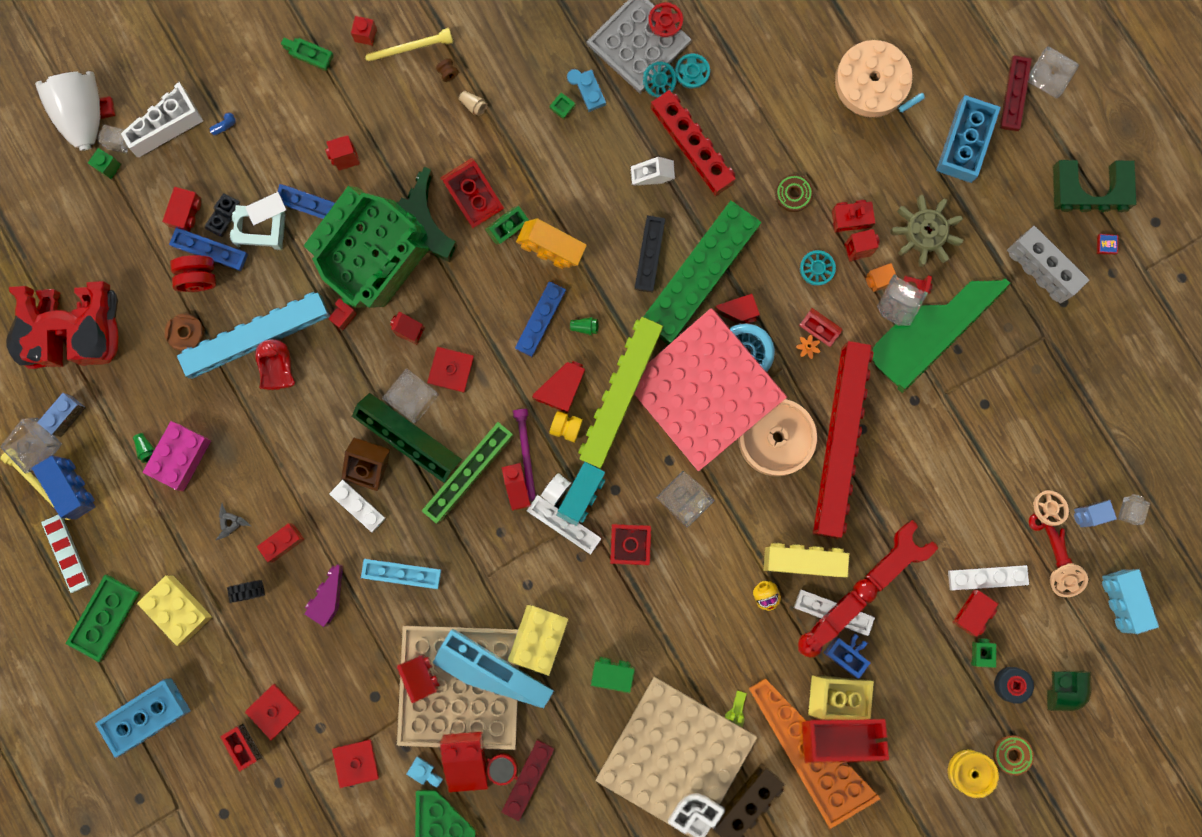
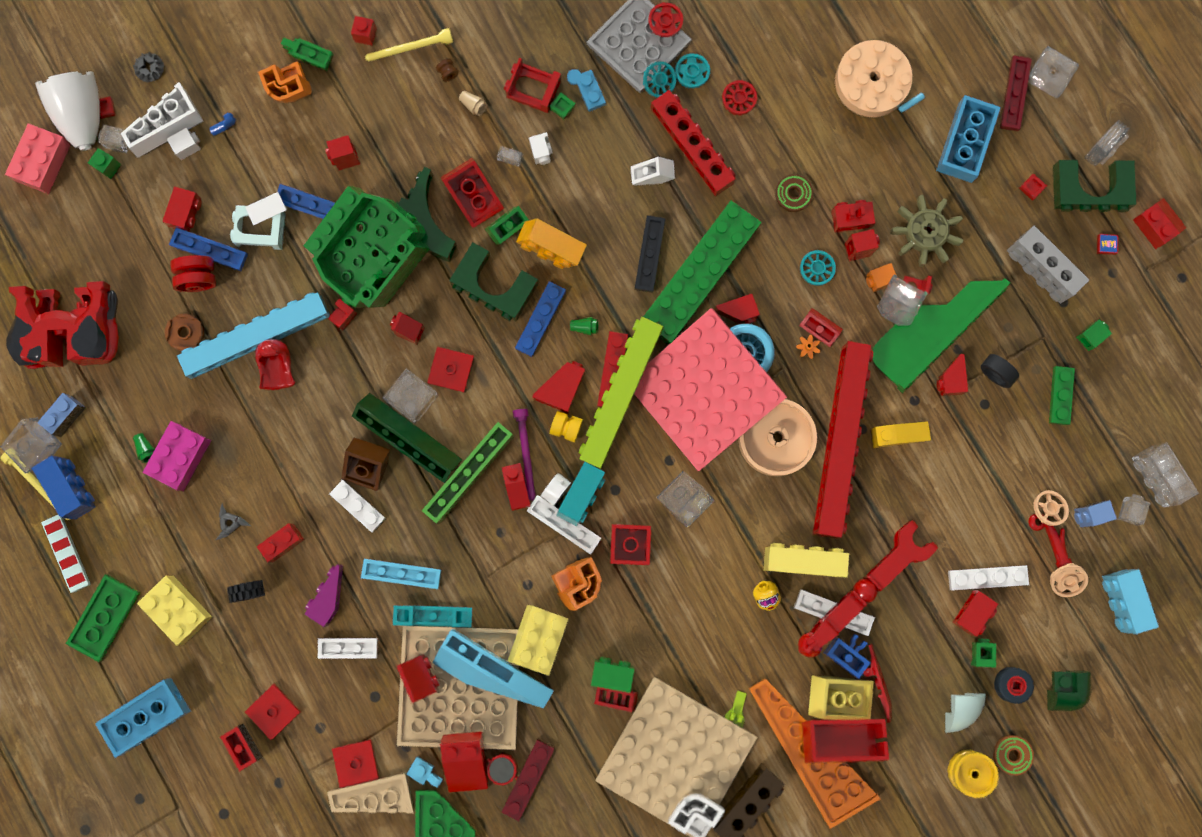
black slope [204,193,240,237] -> none
none -> coral brick [5,123,71,194]
none -> dark grey gear [133,52,164,82]
none -> white brick [167,128,201,160]
none -> orange brick [258,61,312,103]
none -> white plate [318,638,378,658]
none -> tan wing [327,773,414,813]
none -> teal slope [393,605,472,627]
none -> dark green arch [449,242,539,321]
none -> clear piece [497,146,523,167]
none -> red panel [504,58,561,113]
none -> white brick [529,133,552,165]
none -> orange brick [551,557,602,611]
none -> red slope [594,687,638,712]
none -> red plate [597,331,628,407]
none -> red wheel [722,80,757,116]
none -> red piece [863,644,892,723]
none -> yellow slope [871,422,931,448]
none -> red slope [937,354,968,396]
none -> light aqua brick [945,693,986,733]
none -> black tyre [980,354,1019,389]
none -> red tile [1019,173,1047,201]
none -> green plate [1049,366,1075,425]
none -> green brick [1076,319,1112,351]
none -> clear brick [1084,120,1130,166]
none -> clear brick [1132,442,1199,507]
none -> red slope [1133,198,1187,249]

